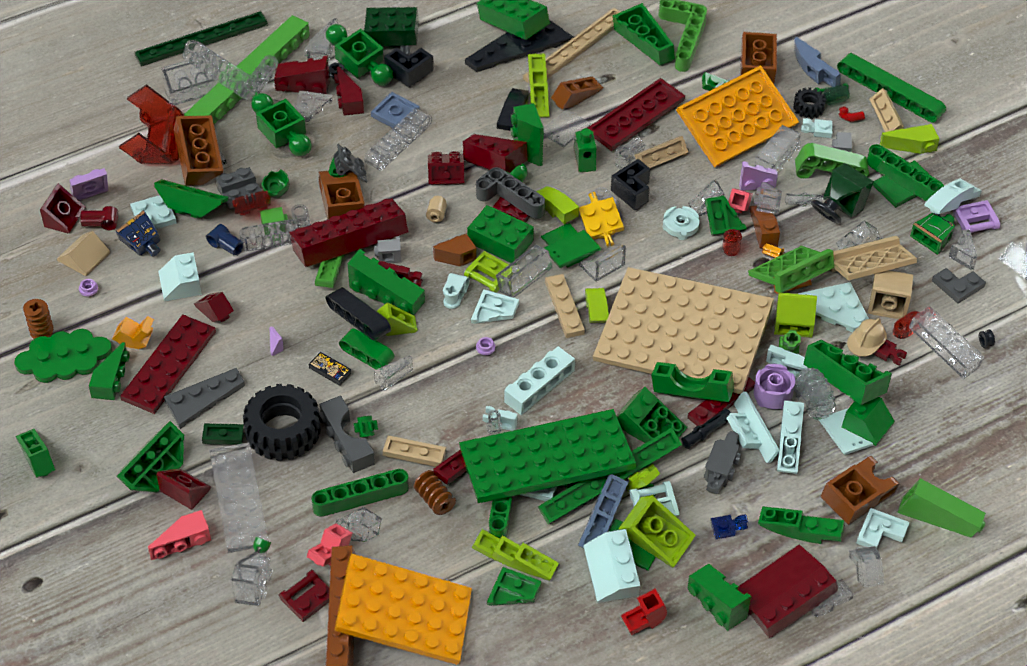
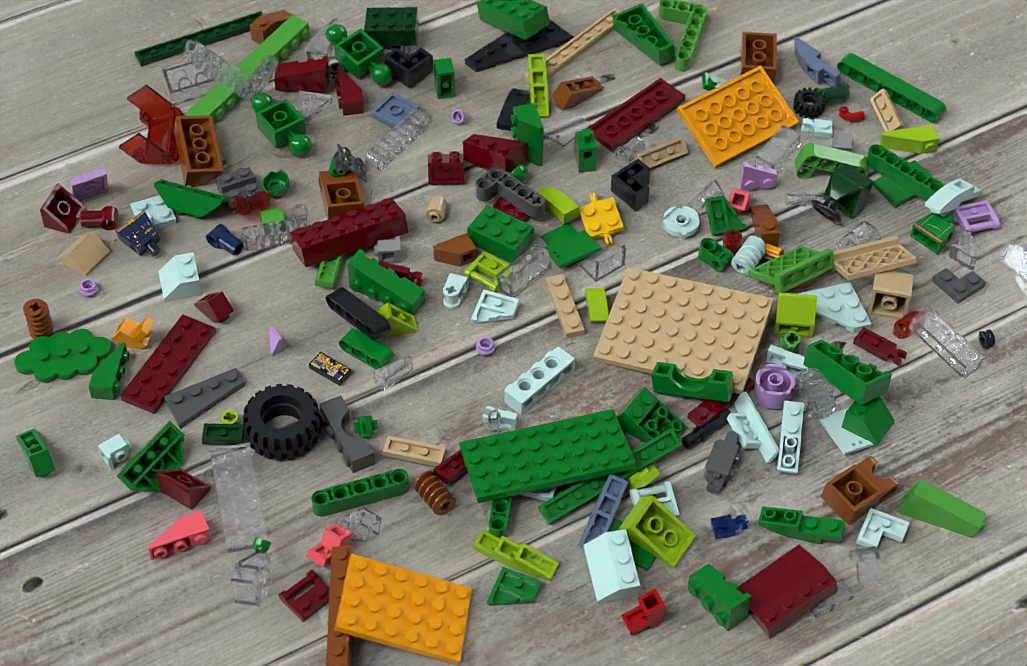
clear slope [754,182,782,215] -> none
tan piece [847,318,887,357] -> none
none -> light aqua brick [98,434,132,470]
none -> lime bush [221,410,239,424]
none -> dark orange slope [250,10,295,44]
none -> green brick [434,58,455,99]
none -> lavender hinge [451,109,467,124]
none -> green piece [698,238,734,272]
none -> light aqua piece [731,236,765,276]

